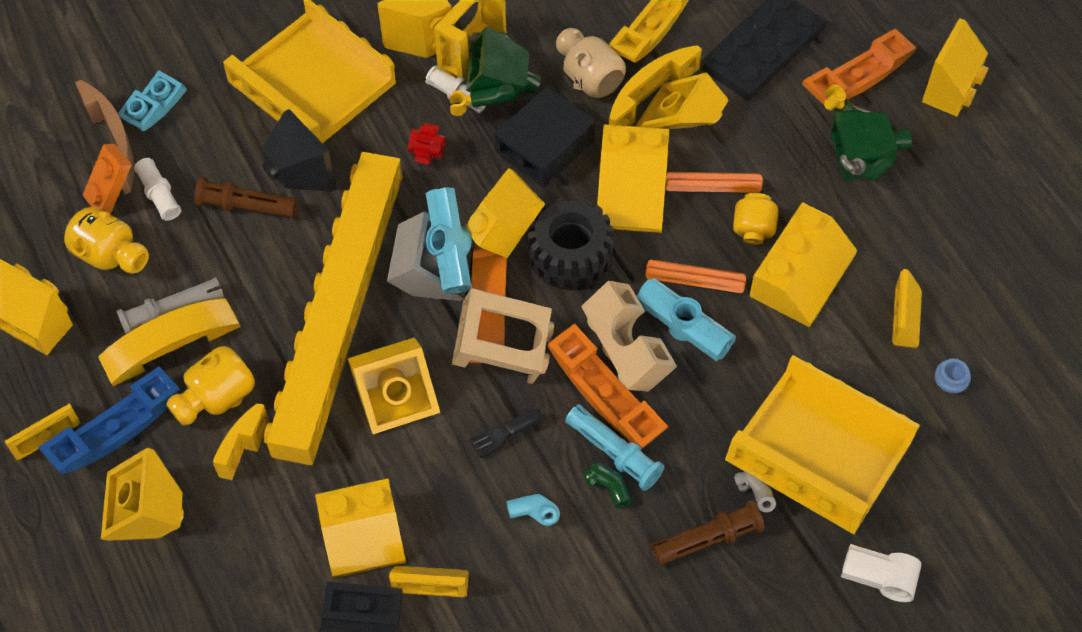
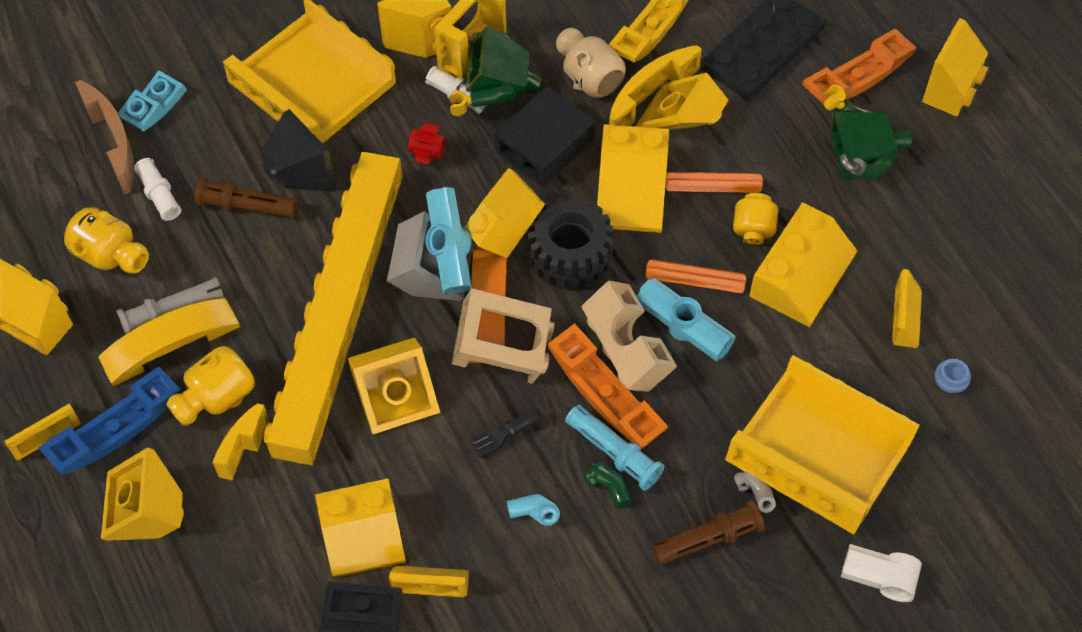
orange plate [82,144,132,214] -> none

